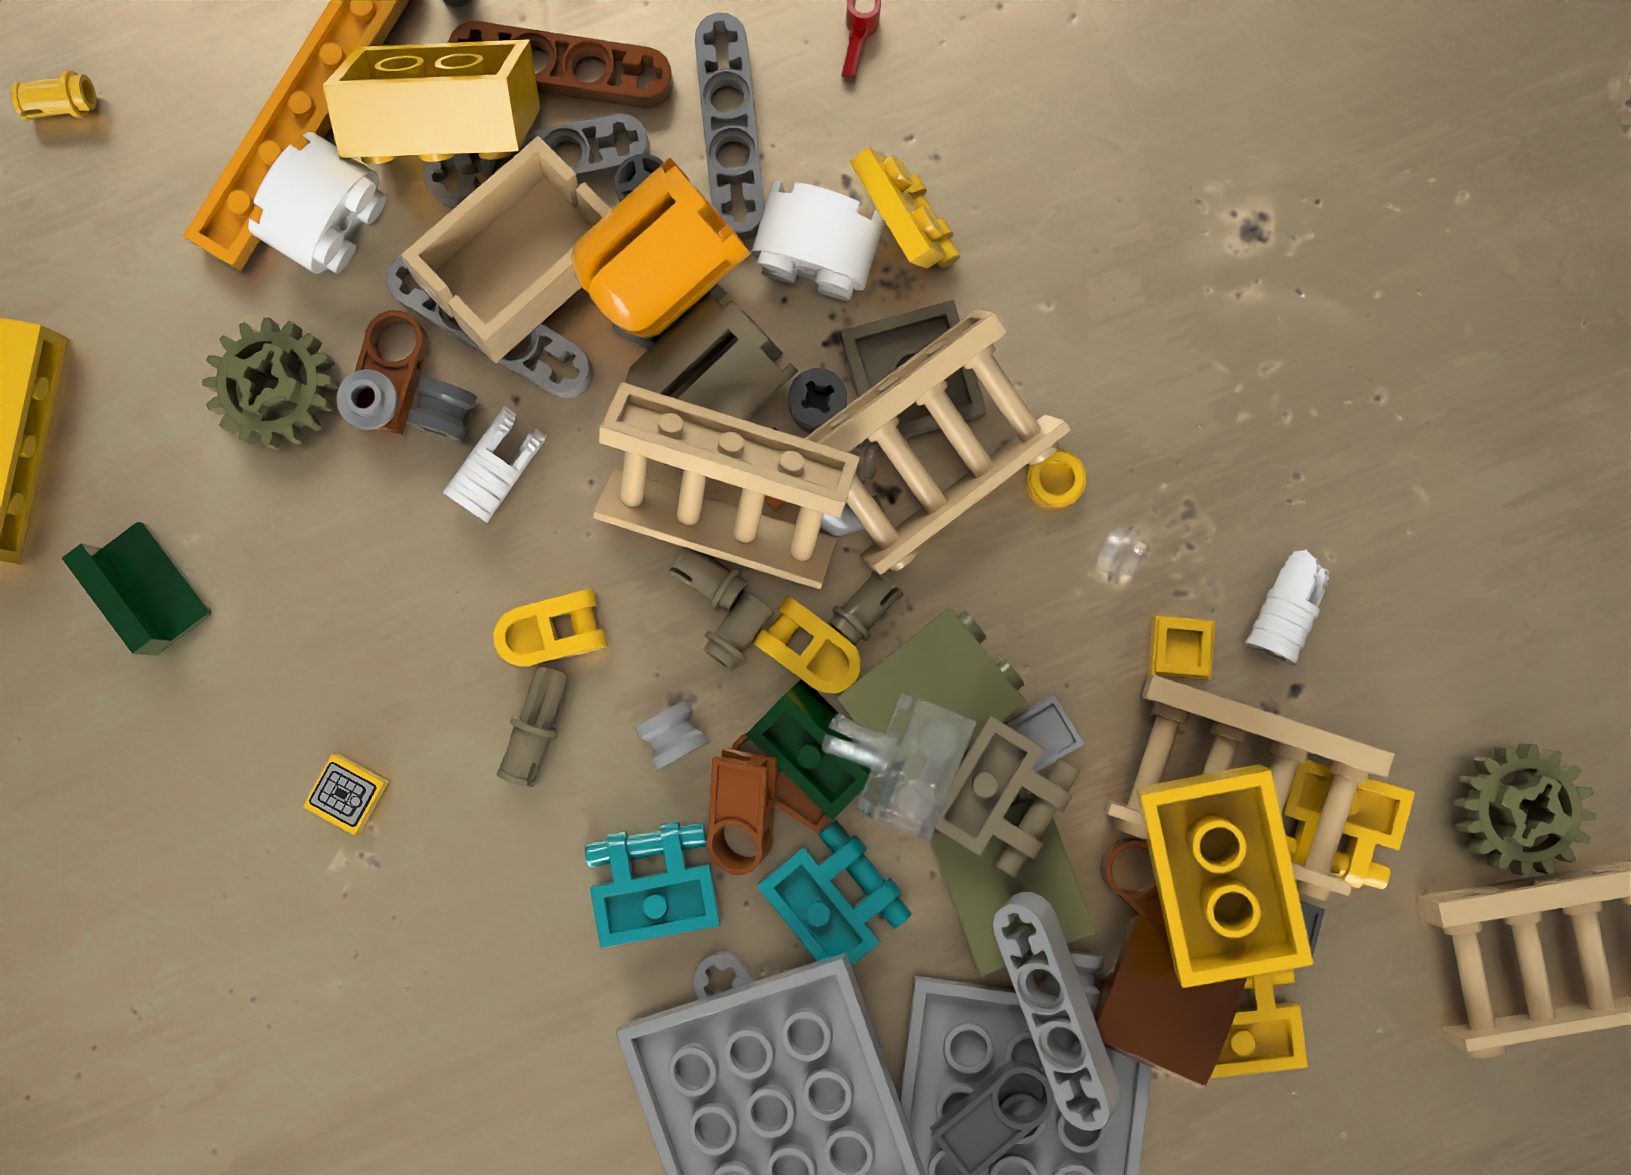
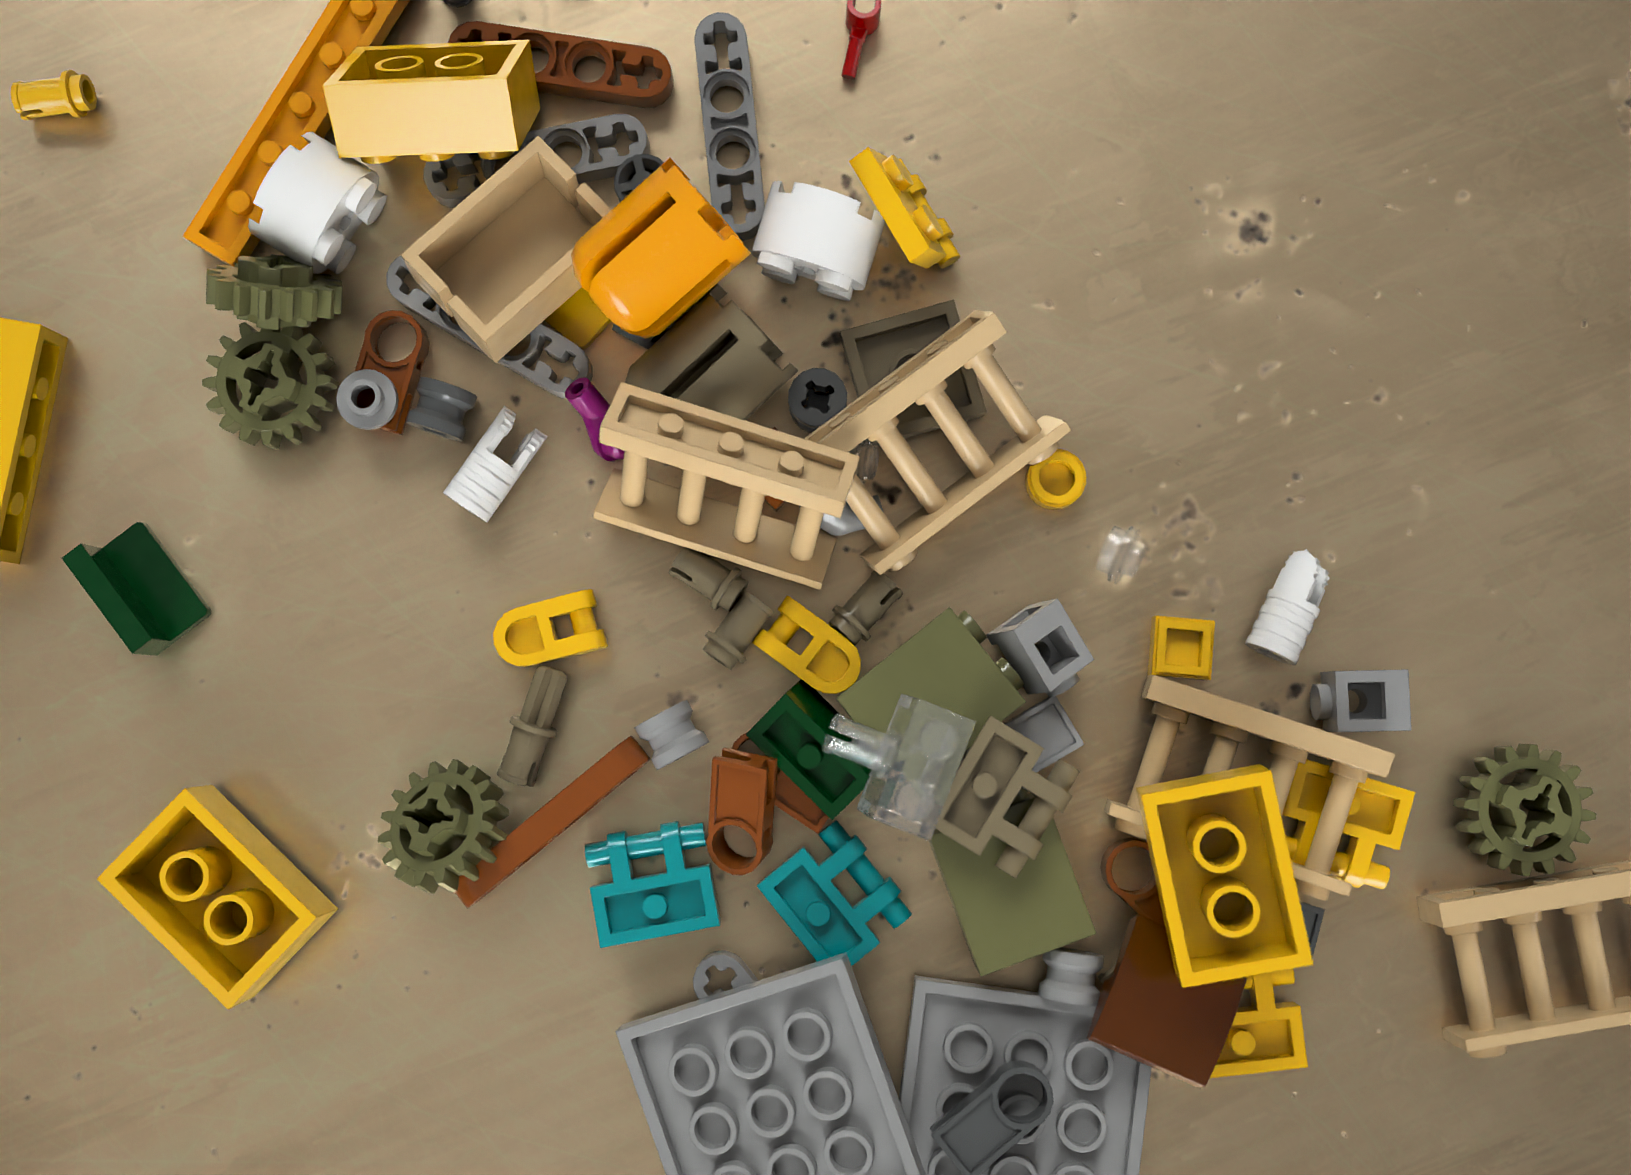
tile [303,753,389,836] -> none
light grey beam [993,892,1121,1131] -> none
none -> yellow brick [97,785,338,1010]
none -> olive gear [206,254,343,330]
none -> olive gear [378,759,509,894]
none -> dark orange beam [455,736,651,909]
none -> yellow piece [545,287,611,350]
none -> magenta arm [565,377,624,462]
none -> light grey brick [986,598,1094,697]
none -> light grey brick [1310,669,1411,732]

